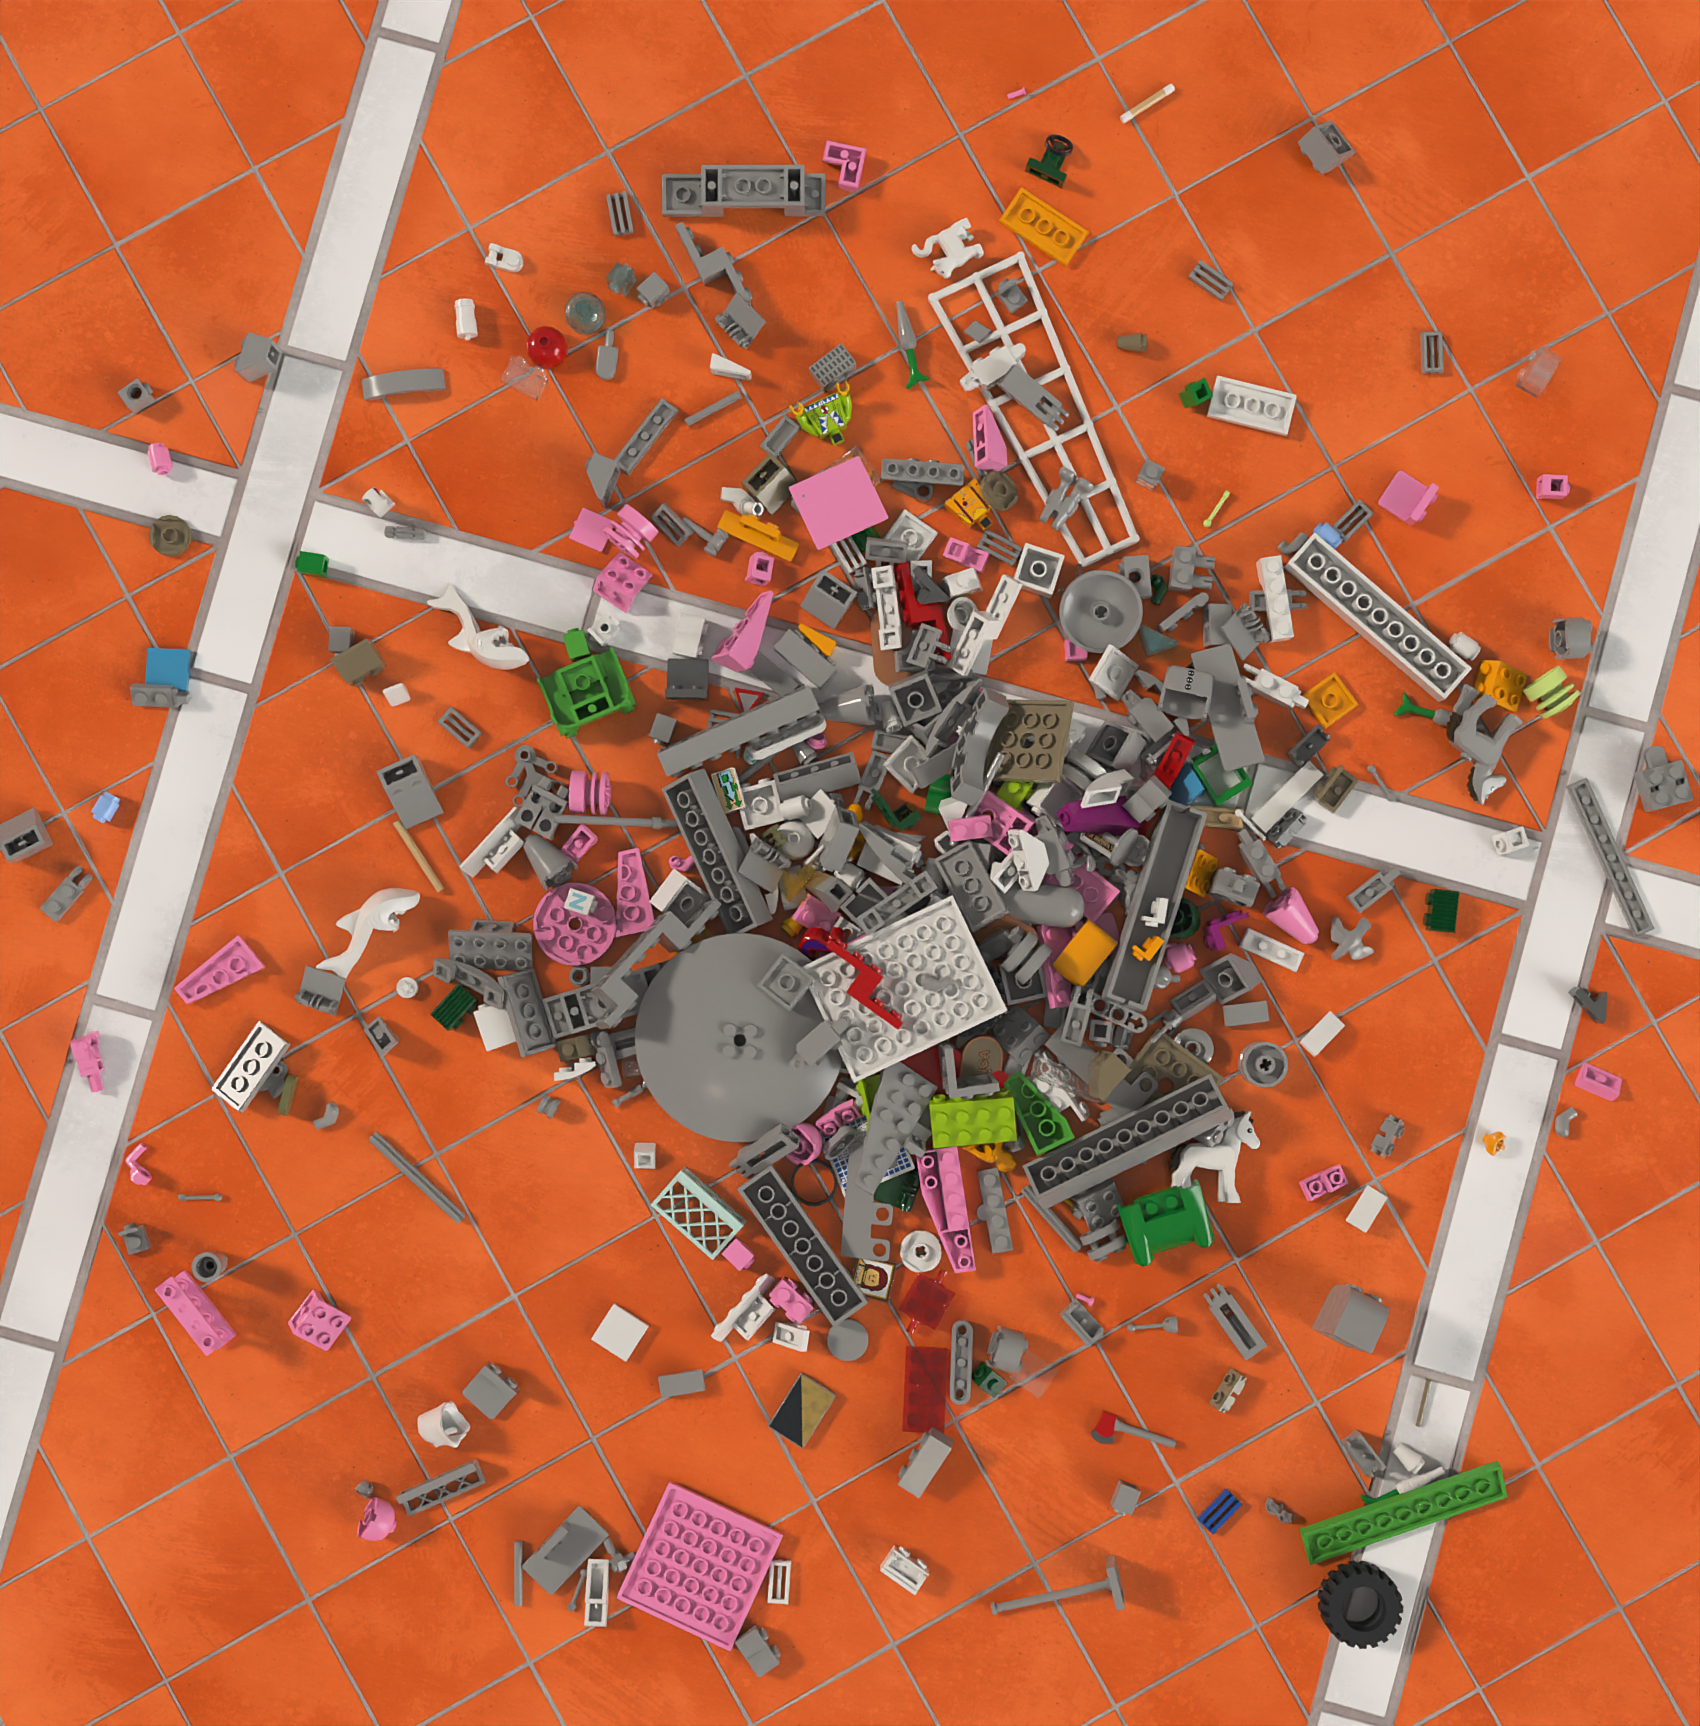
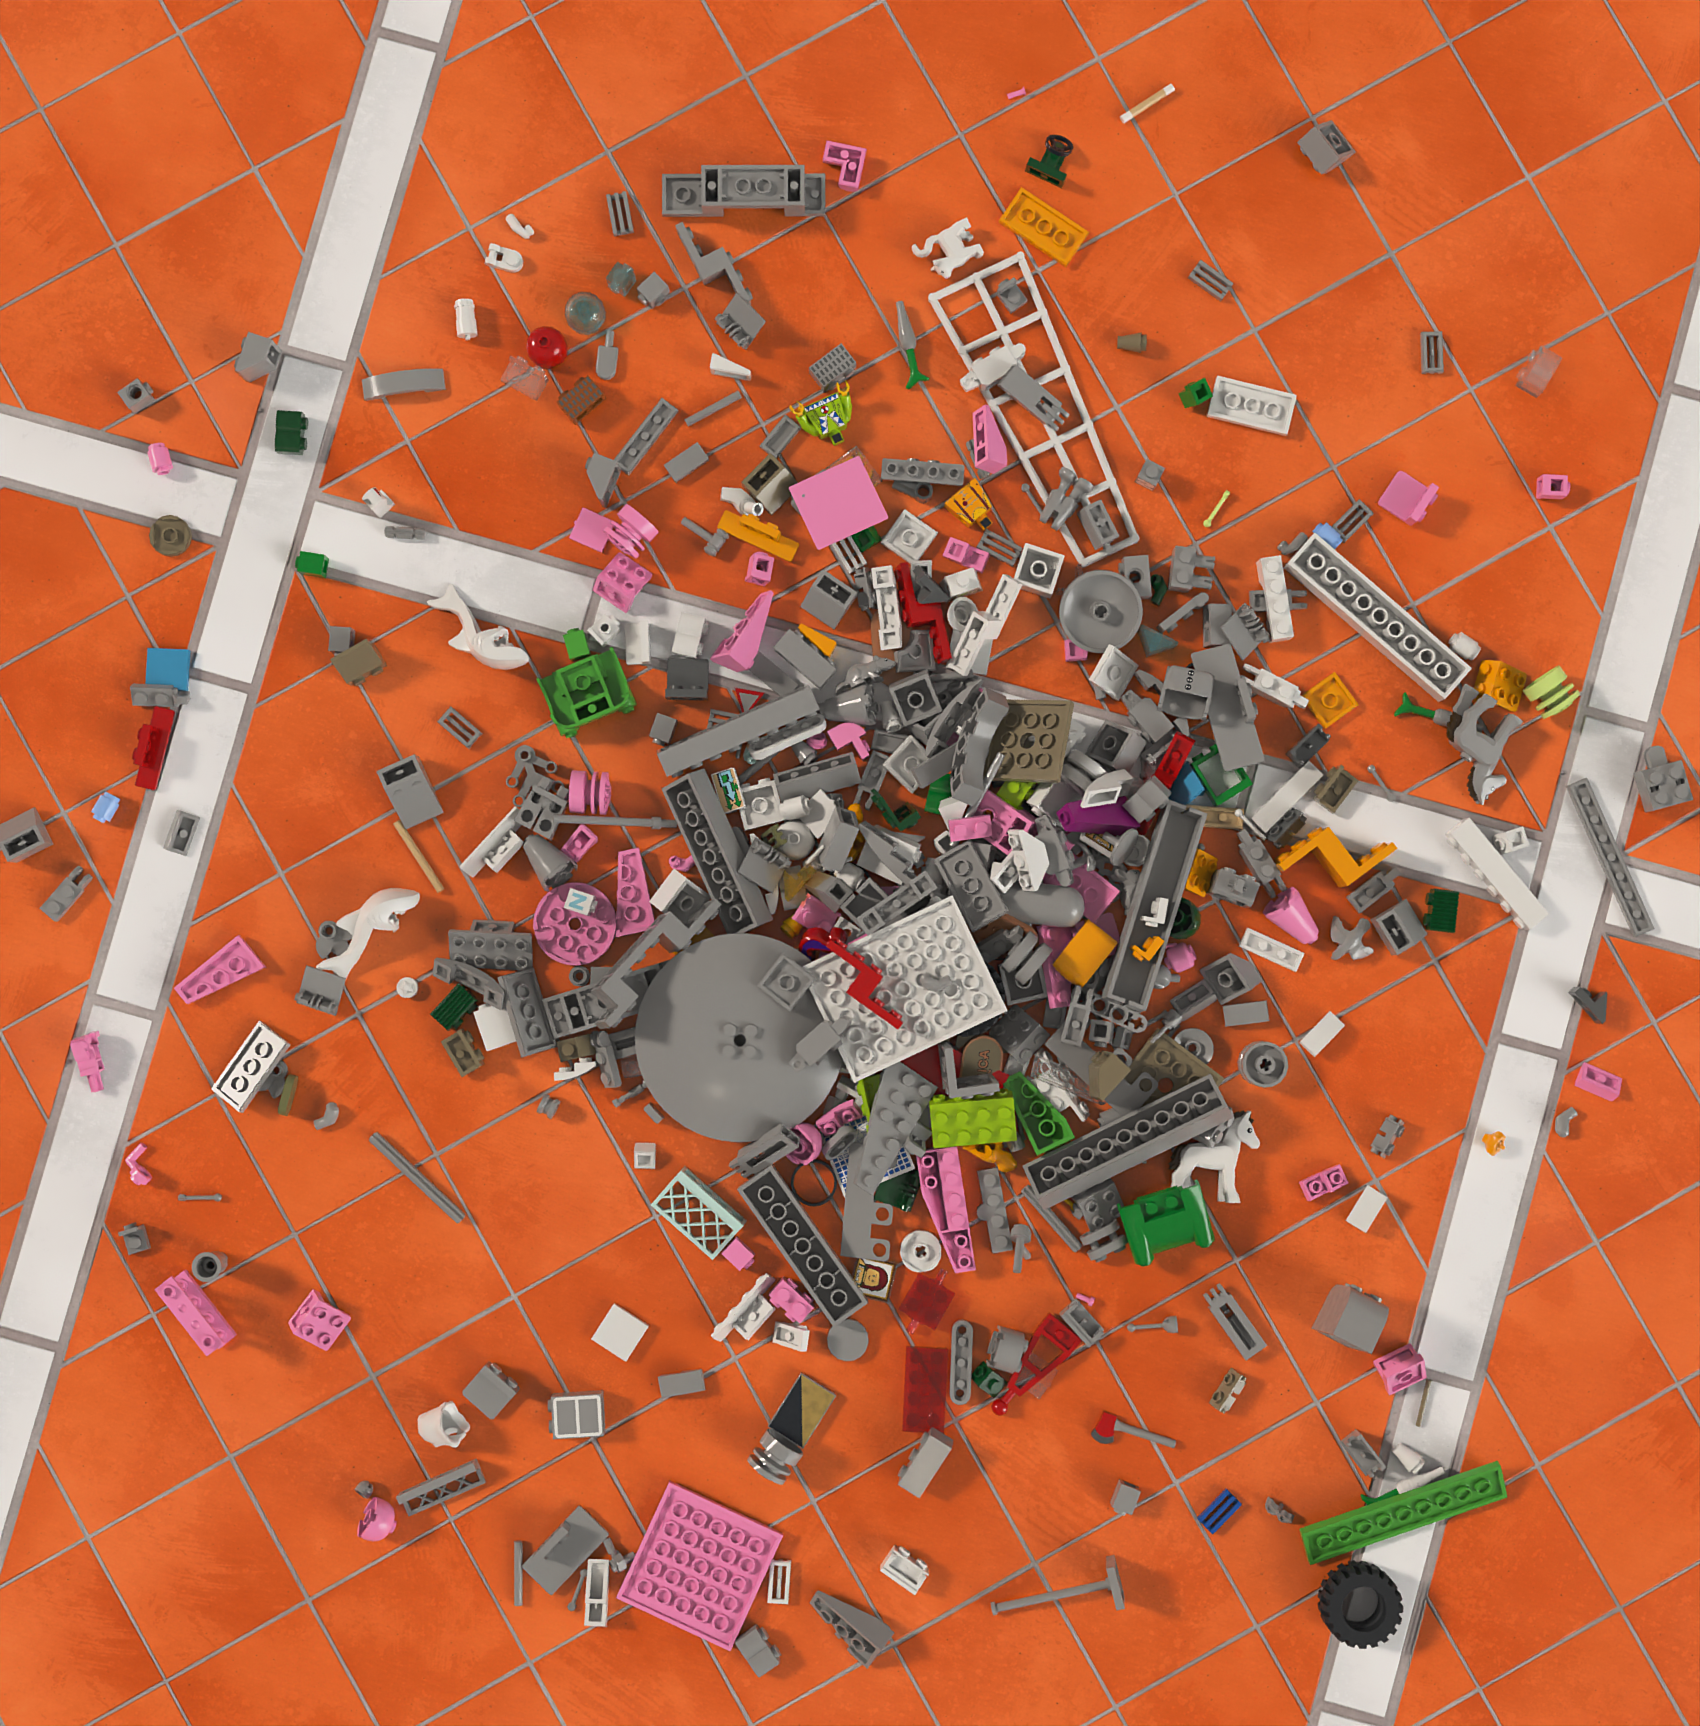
light grey slope [364,1016,401,1057] -> none
white slope [383,683,410,706] -> none
light grey tile [650,503,693,547] -> none
light grey hinge [865,537,908,567] -> none
light grey hinge [906,623,952,670] -> none
light grey piece [964,320,991,343] -> none
dark tan tile [980,471,1018,511] -> none
magenta bracket [1202,910,1249,951] -> none
light grey brick [1549,617,1593,660] -> none
none -> red bracket [132,706,175,790]
none -> light grey slope [163,810,200,856]
none -> dark green brick [275,410,308,455]
none -> light grey plate [316,921,352,959]
none -> dark tan bracket [441,1029,485,1077]
none -> white arm [505,214,534,239]
none -> light grey brick [548,1390,606,1439]
none -> dark orange brick [557,375,606,425]
none -> white panel [625,620,651,665]
none -> light grey tile [644,1102,665,1124]
none -> light grey tile [664,442,709,483]
none -> light grey wheel [747,1429,803,1485]
none -> light grey wedge [810,1590,894,1669]
none -> bright pink brick [827,723,871,761]
none -> light grey animal [835,655,896,695]
none -> red plate [991,1312,1082,1416]
none -> light grey piece [1010,1224,1032,1273]
none -> light grey hinge [1021,483,1043,516]
none -> light grey hinge [1077,500,1119,550]
none -> light orange bracket [1274,827,1398,887]
none -> light grey slope [1370,899,1427,955]
none -> bright pink bracket [1373,1343,1427,1396]
none -> white brick [1445,818,1549,930]

